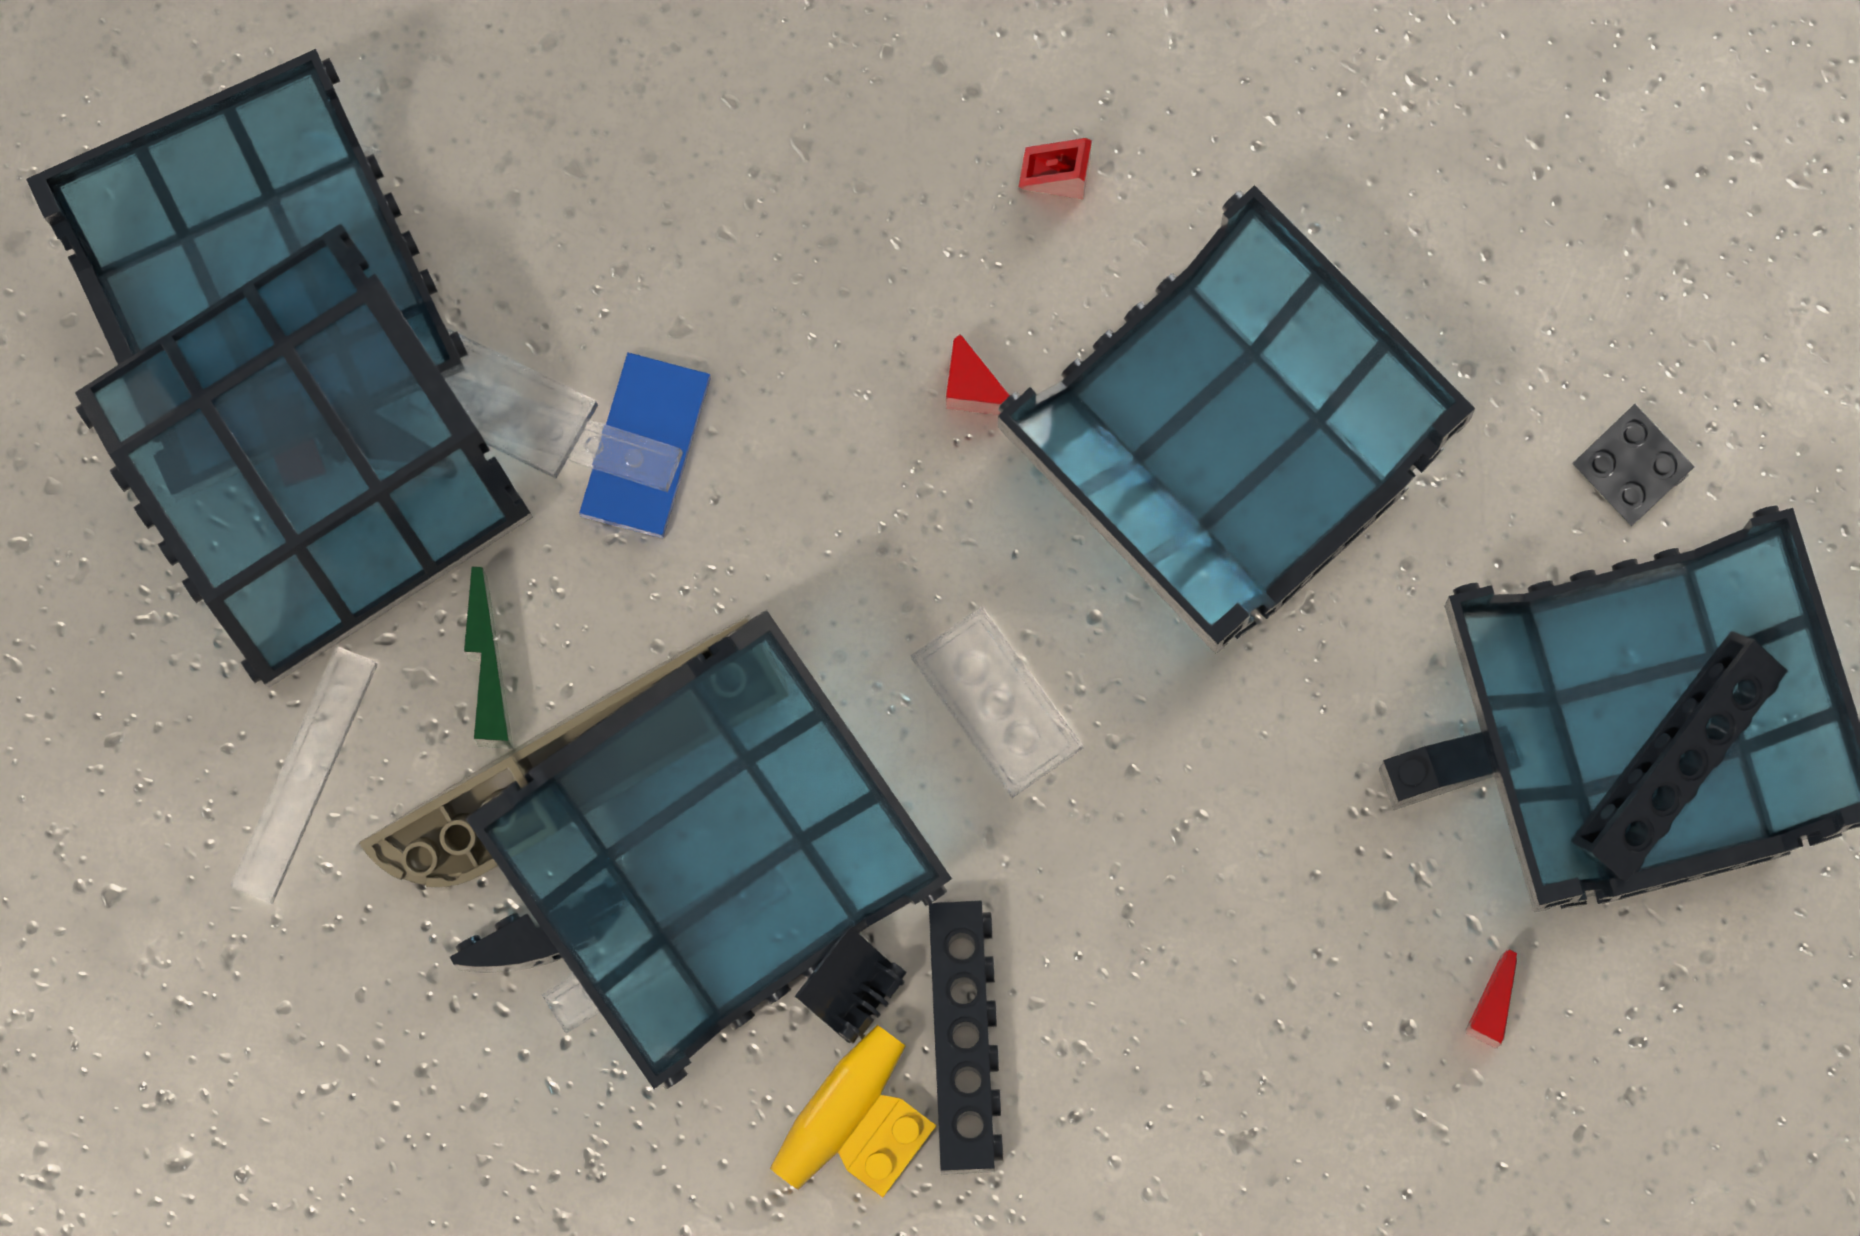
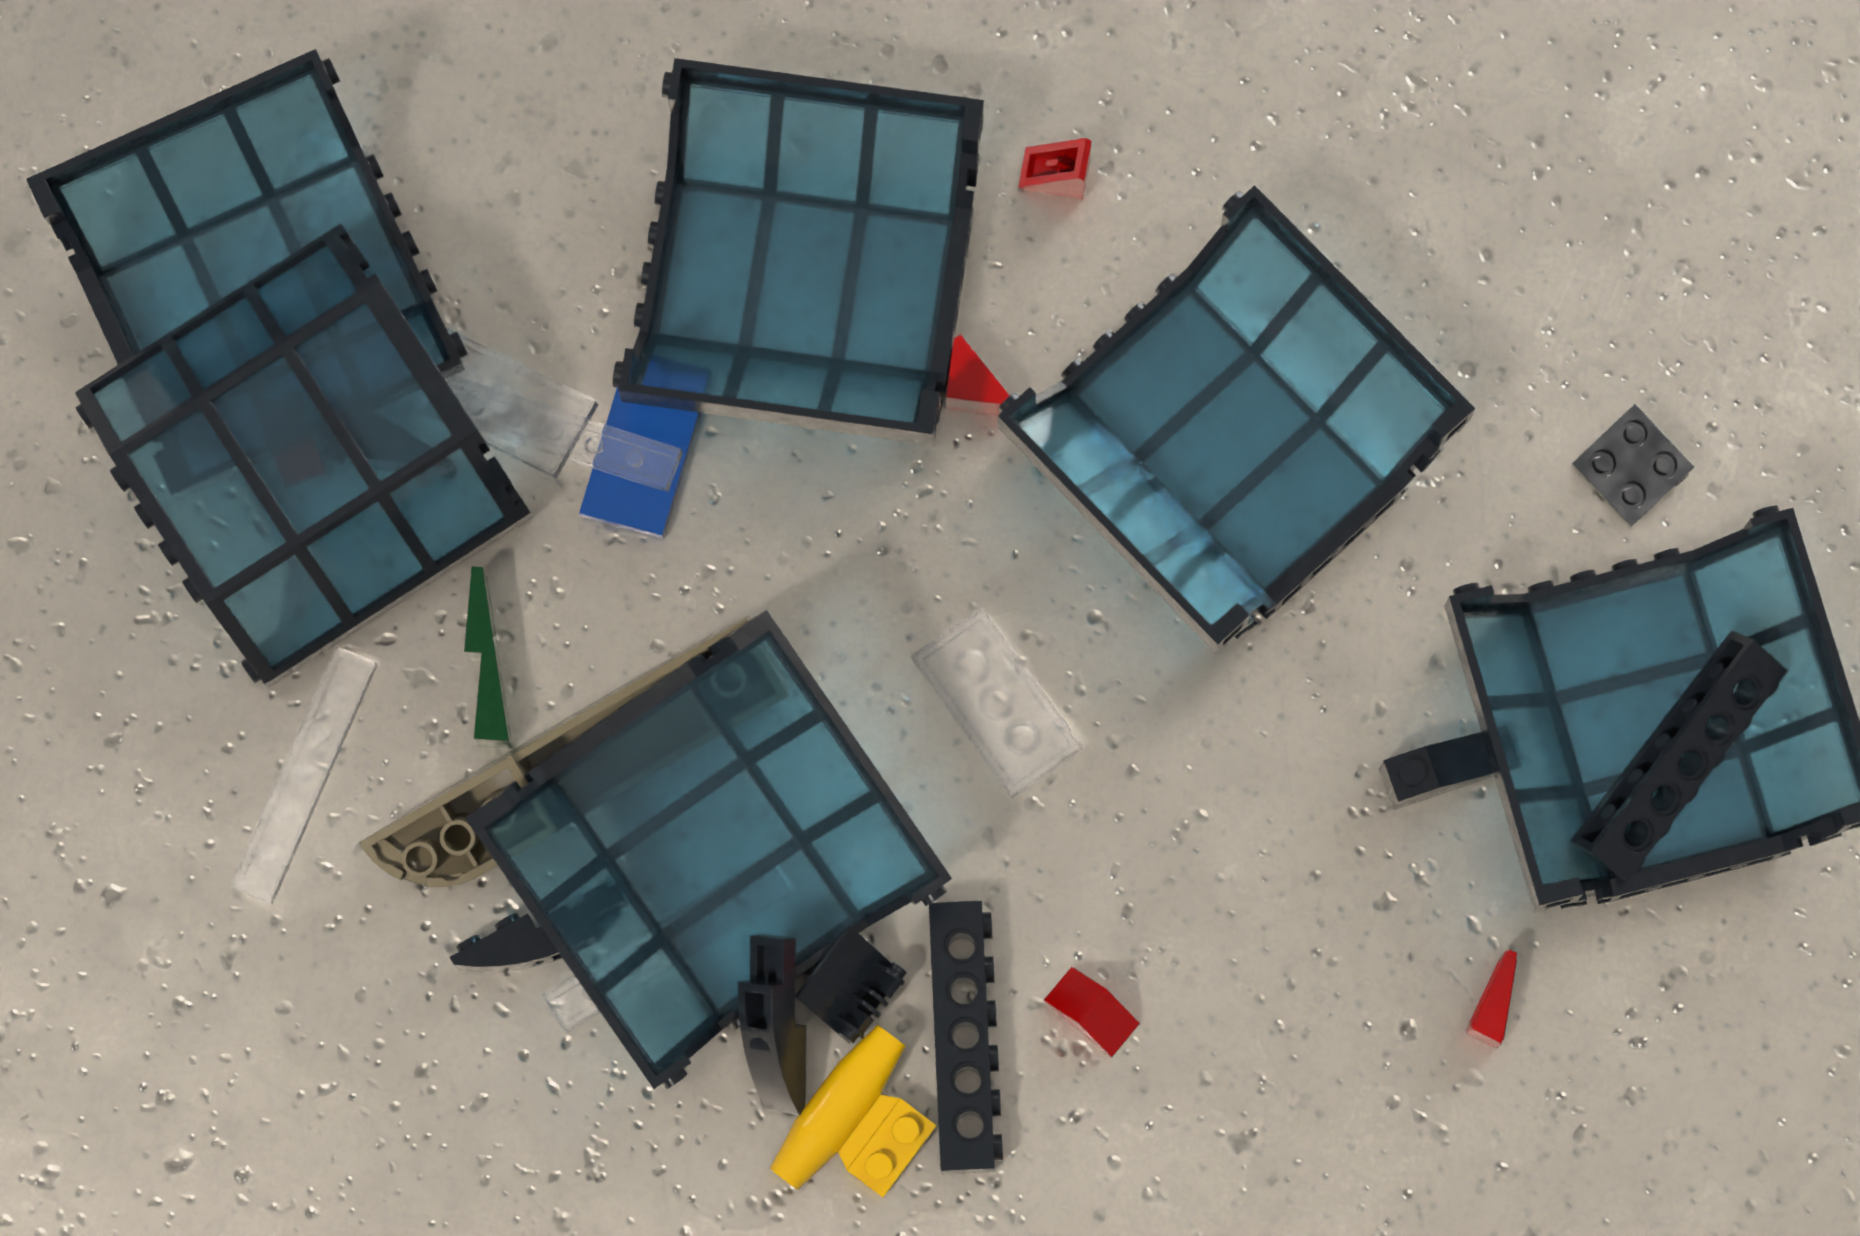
none -> clear light blue window [612,58,984,446]
none -> black slope [738,933,806,1115]
none -> red slope [1043,967,1140,1058]

